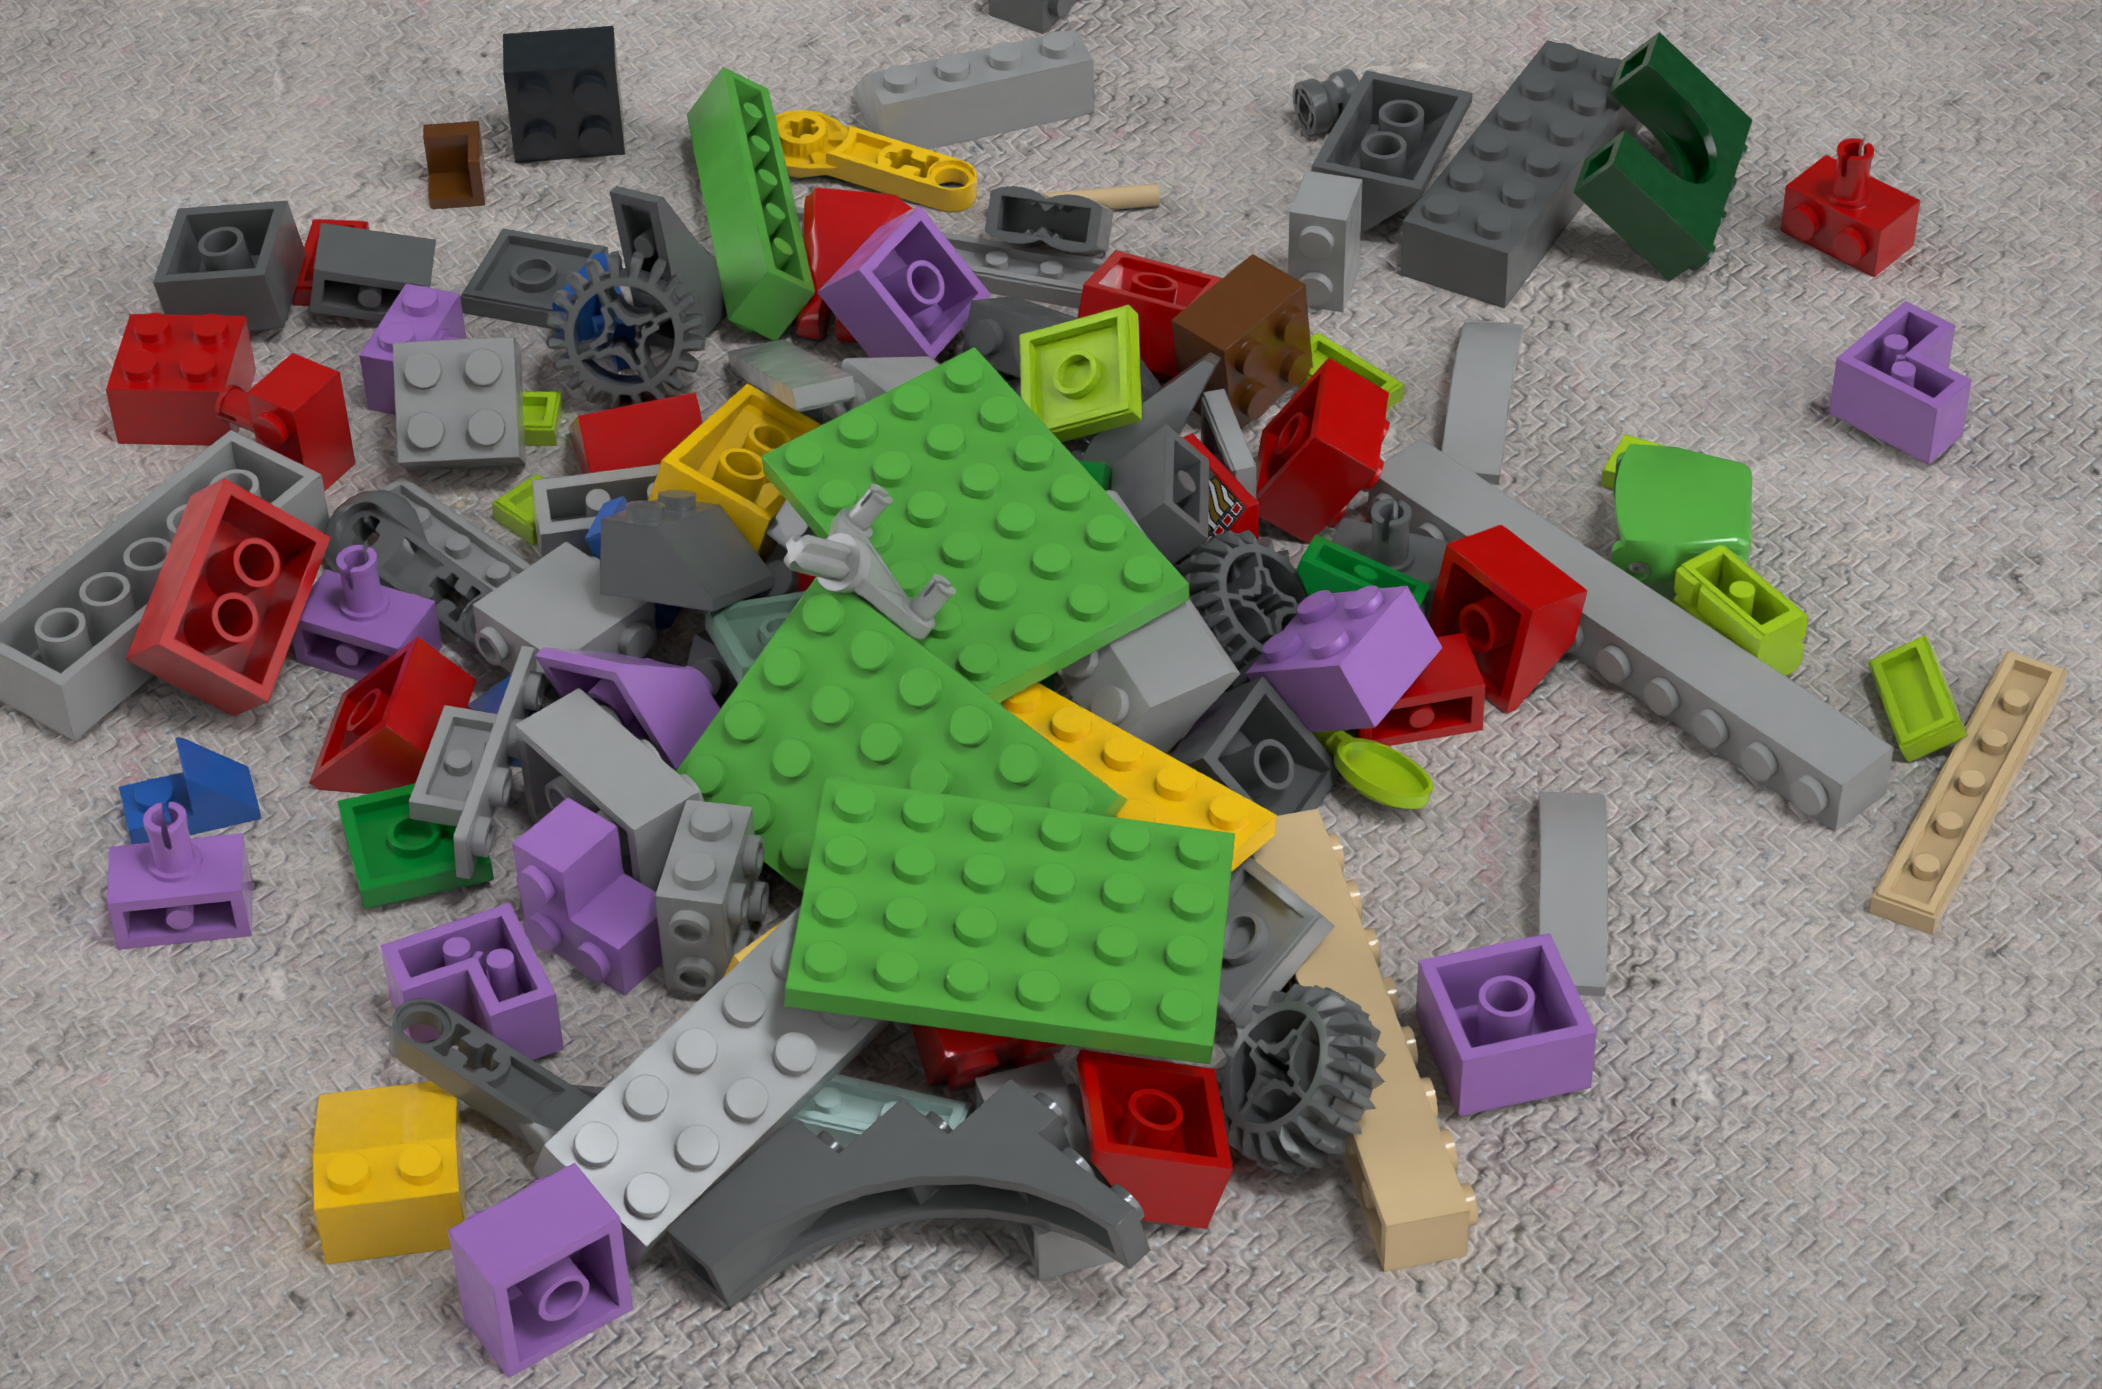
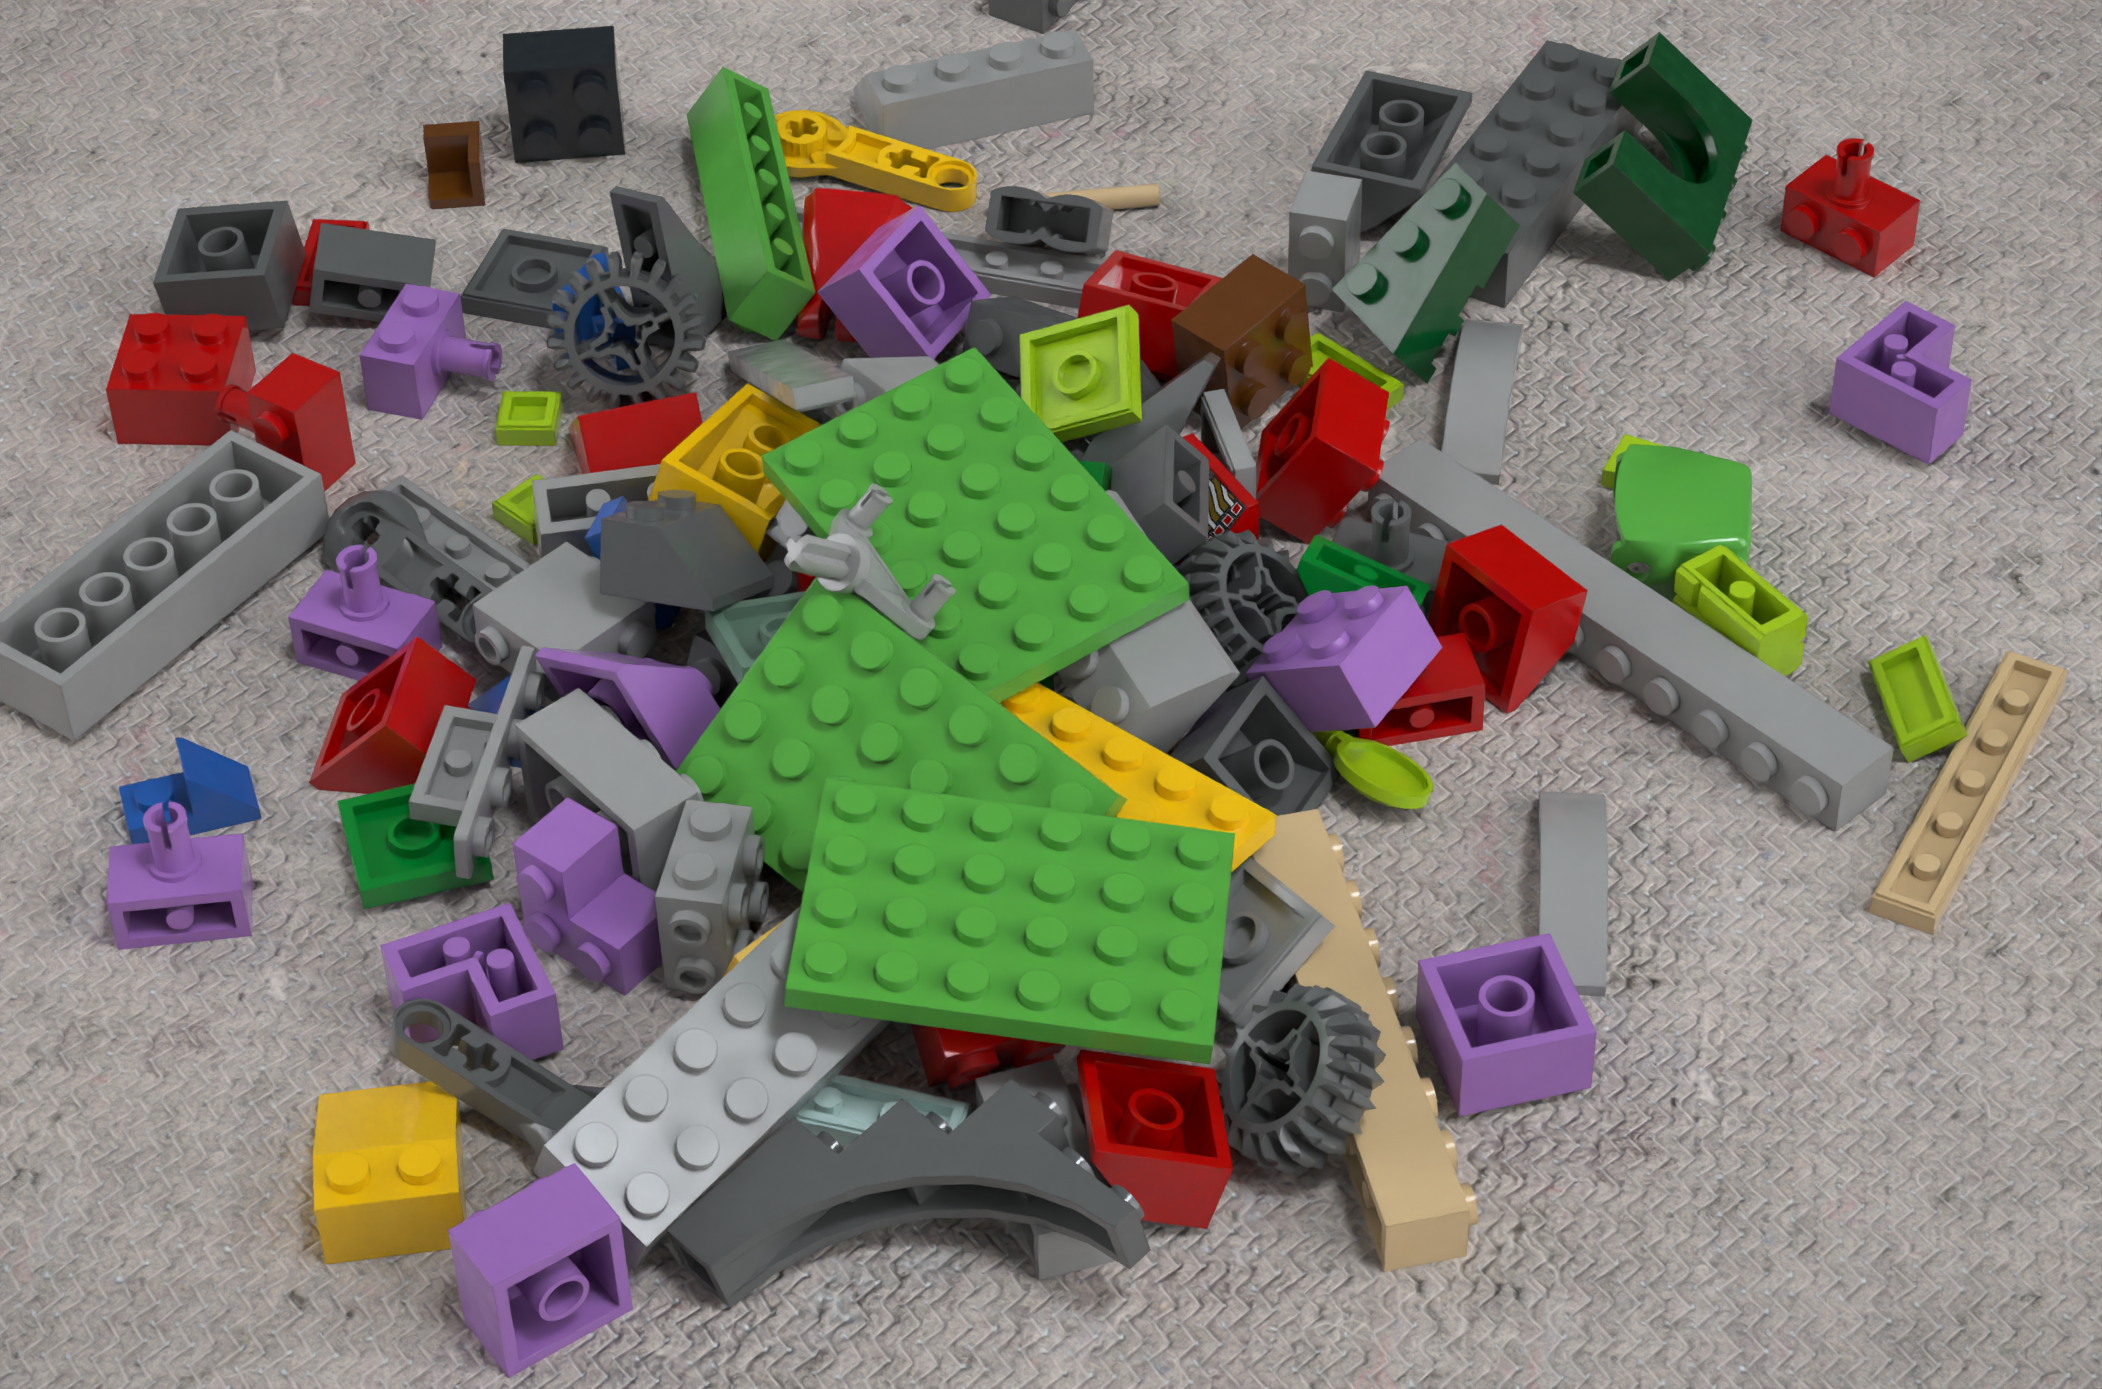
red brick [125,478,331,716] -> none
light grey brick [393,337,526,471] -> none
dark grey wheel [1293,69,1360,136] -> none
none -> wedge [1332,163,1520,384]

